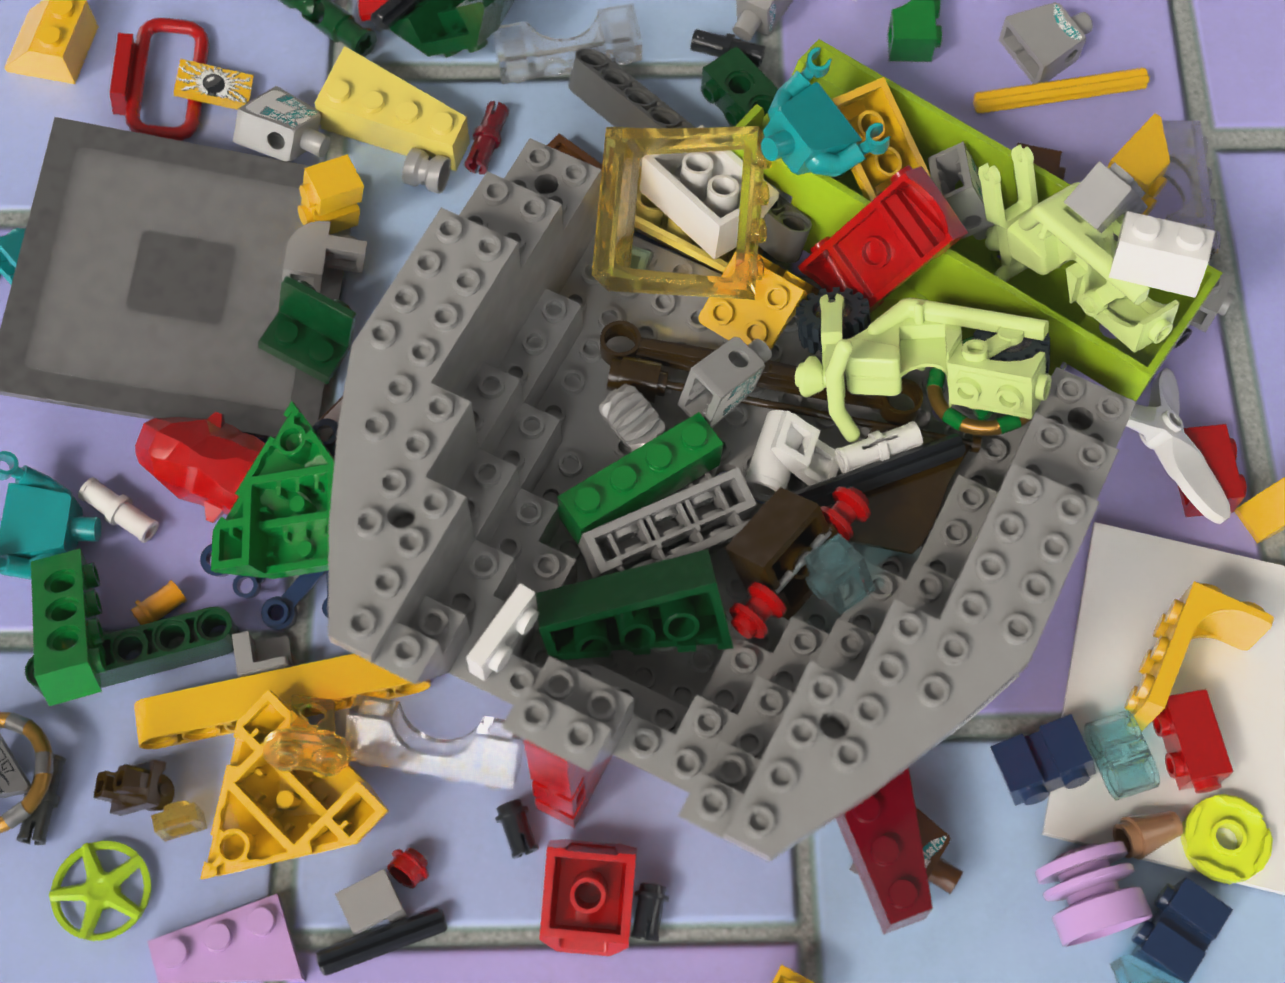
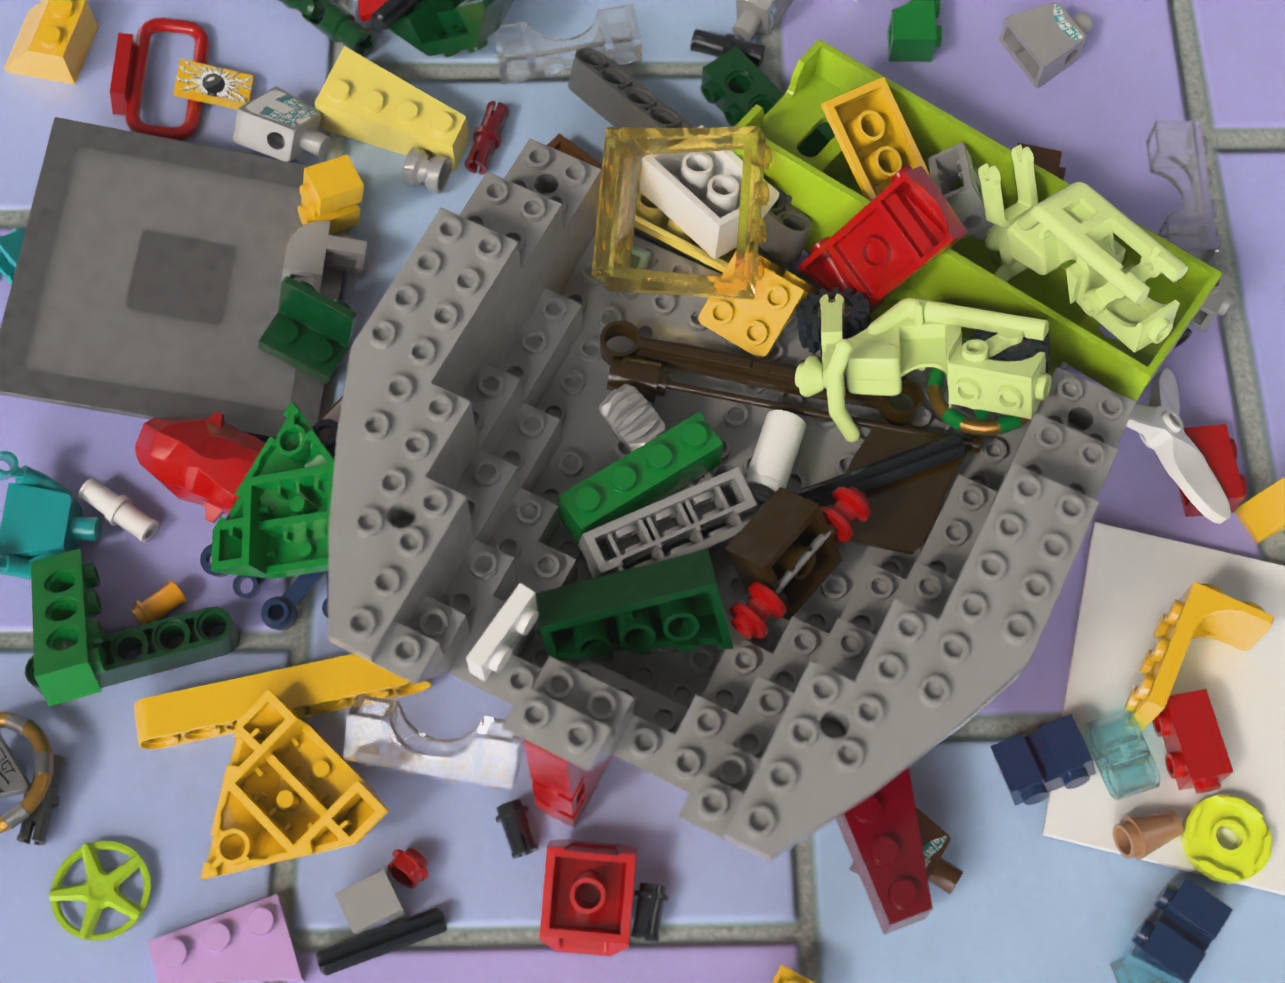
dark brown hips [93,759,175,816] -> none
clear yellow plate [151,801,207,842] -> none
light grey panel [232,631,294,678] -> none
clear yellow bracket [263,695,351,776] -> none
light grey torso [677,337,772,428] -> none
teal torso [761,47,890,177] -> none
white slope [771,410,839,486] -> none
clear light blue brick [803,533,875,615] -> none
white pin [835,421,923,474] -> none
yellow axle [973,67,1149,114] -> none
lavender wheel [1035,841,1153,947] -> none
light grey arch [1064,161,1148,241] -> none
yellow slope [1107,113,1170,215] -> none
white slope [1109,211,1215,298] -> none

